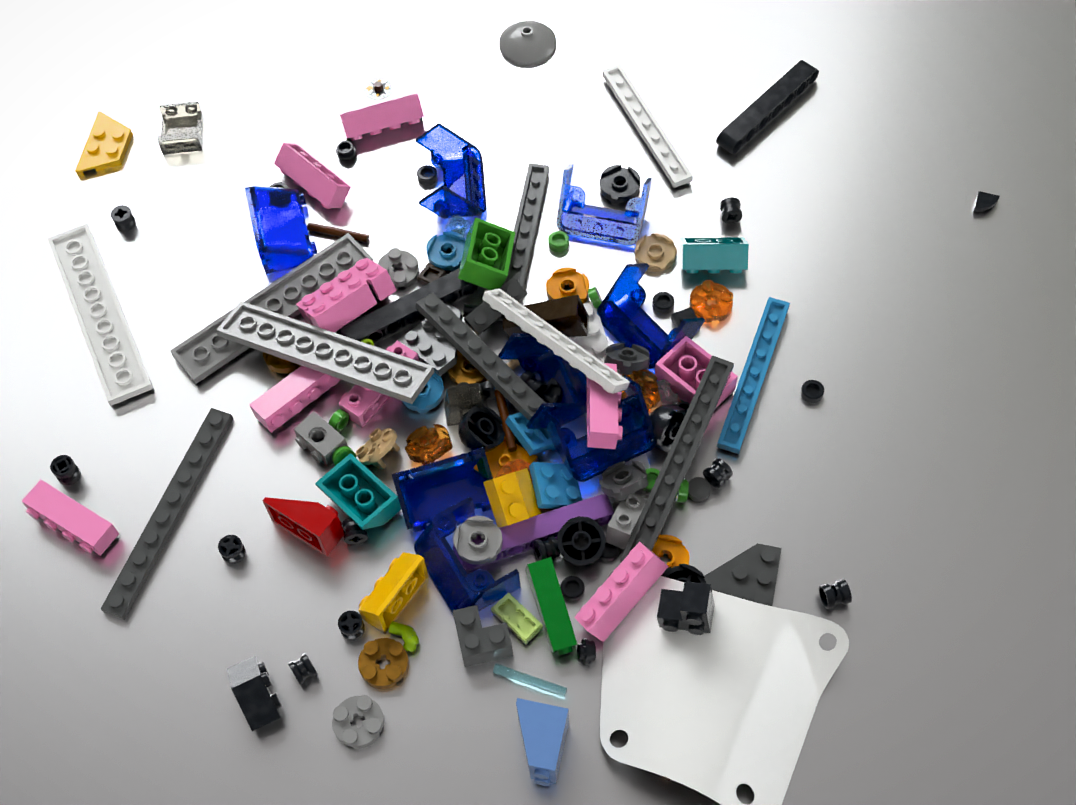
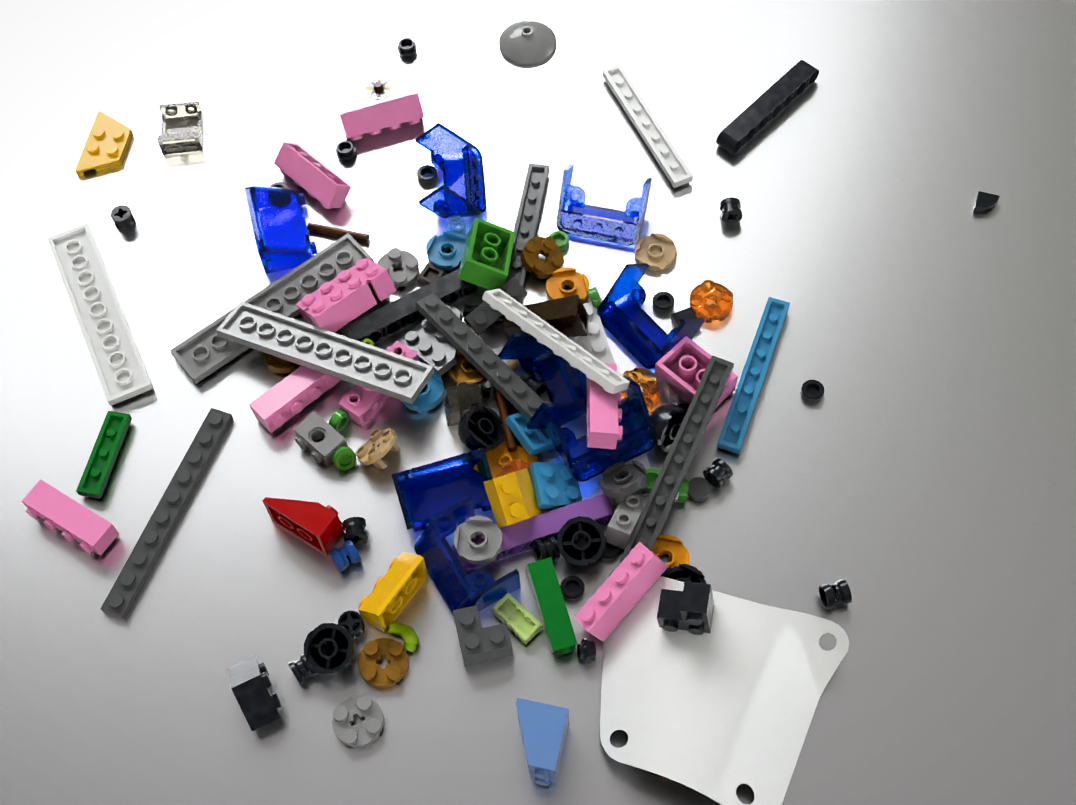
black wheel [50,455,81,486] -> none
black wheel [218,535,246,564] -> none
teal slope [315,453,401,530] -> none
clear orange plate [405,424,453,466] -> none
clear light blue bar [493,663,567,697] -> none
black tile [539,378,563,408] -> none
plate [599,165,640,205] -> none
dark grey plate [604,343,650,375] -> none
teal slope [680,237,749,273] -> none
dark grey plate [704,543,782,606] -> none
none -> green plate [76,411,132,499]
none -> black cylinder [304,623,356,674]
none -> blue wheel [329,540,362,572]
none -> black plate [397,38,417,56]
none -> pearl gold plate [520,237,564,279]

